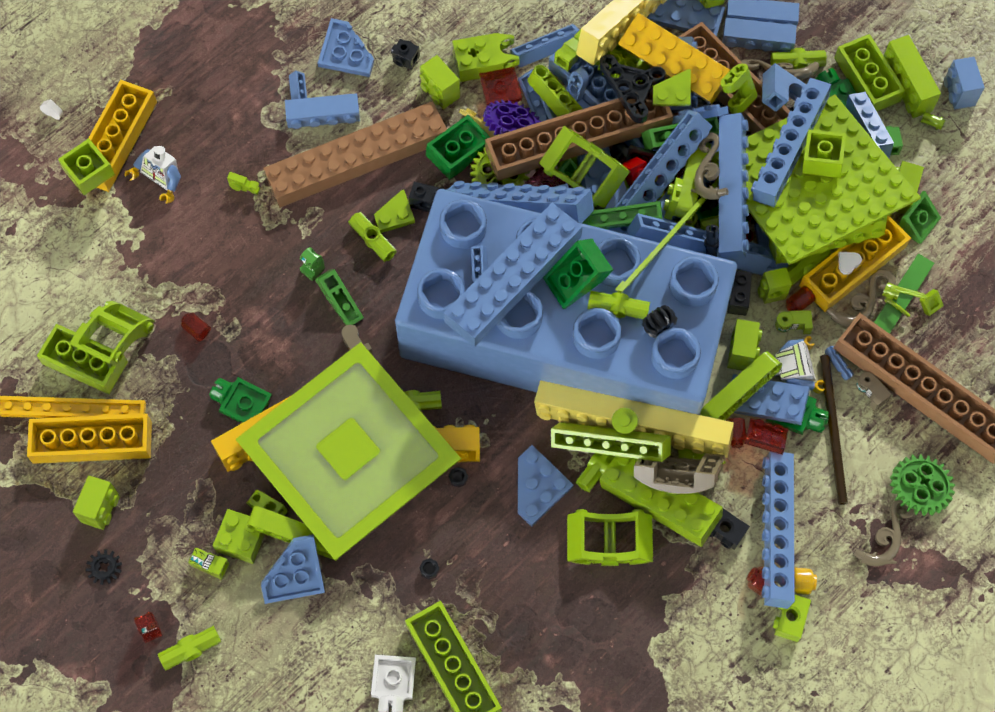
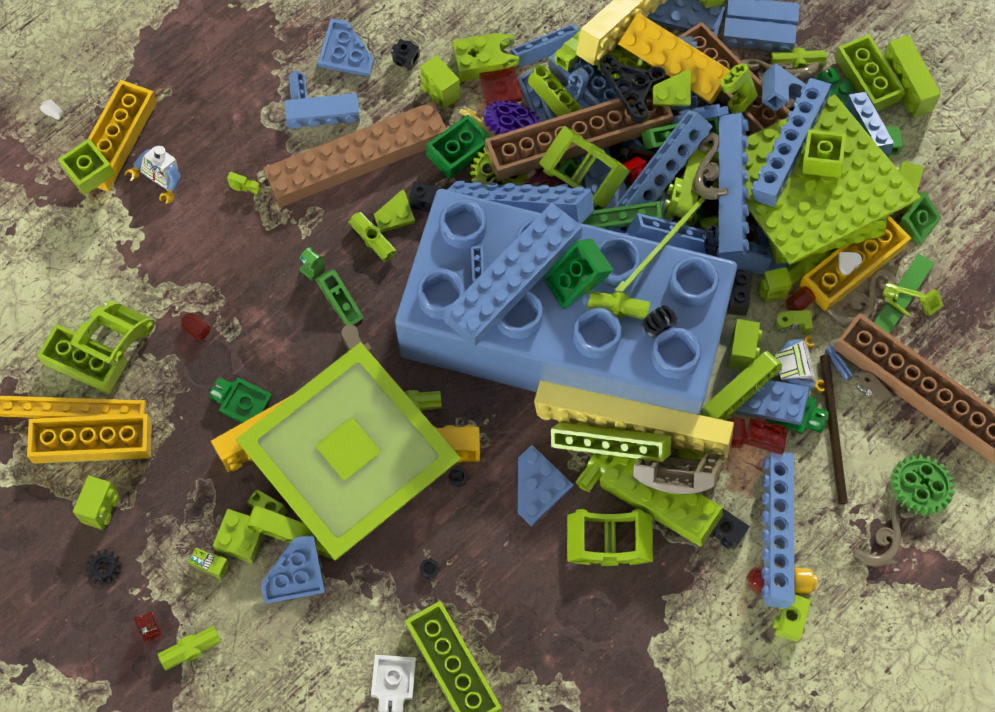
lime wheel [612,408,638,434] -> none
lime pin [921,111,946,130] -> none
medium blue brick [944,57,985,110] -> none

